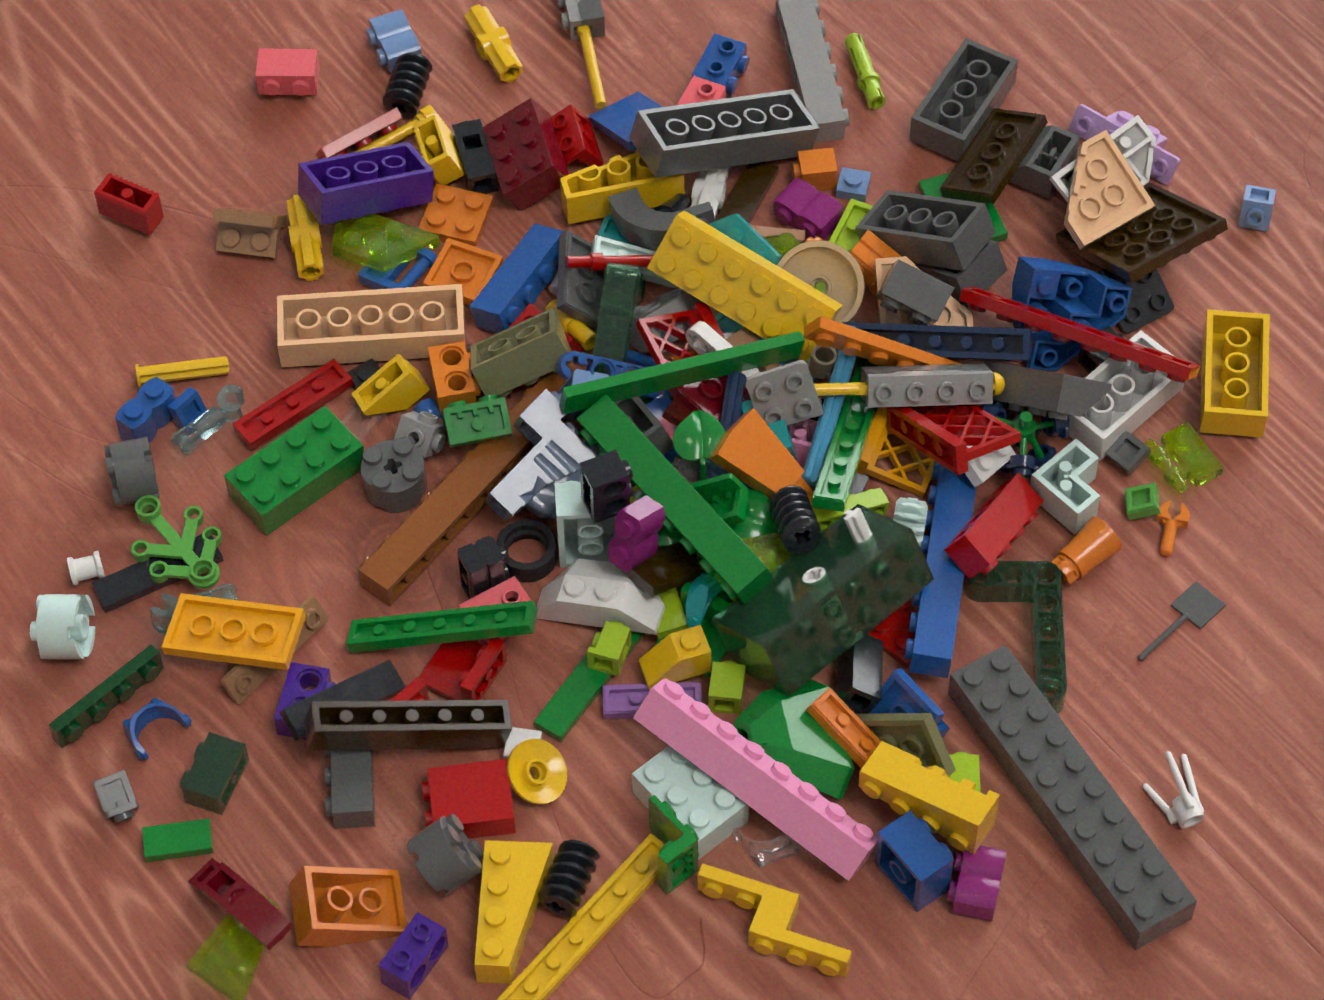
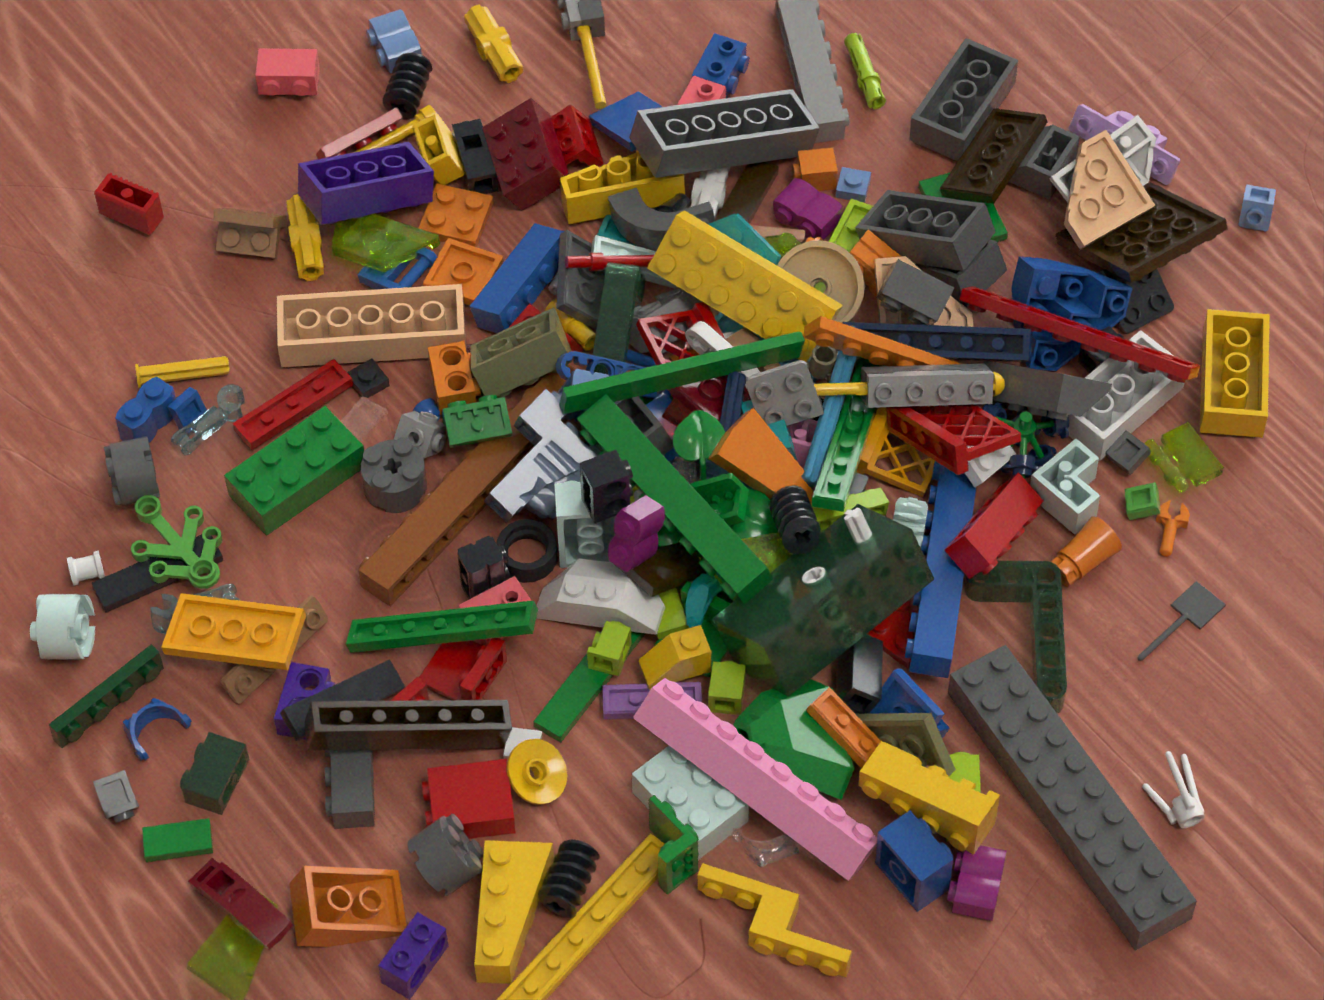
yellow slope [351,354,430,416] -> none

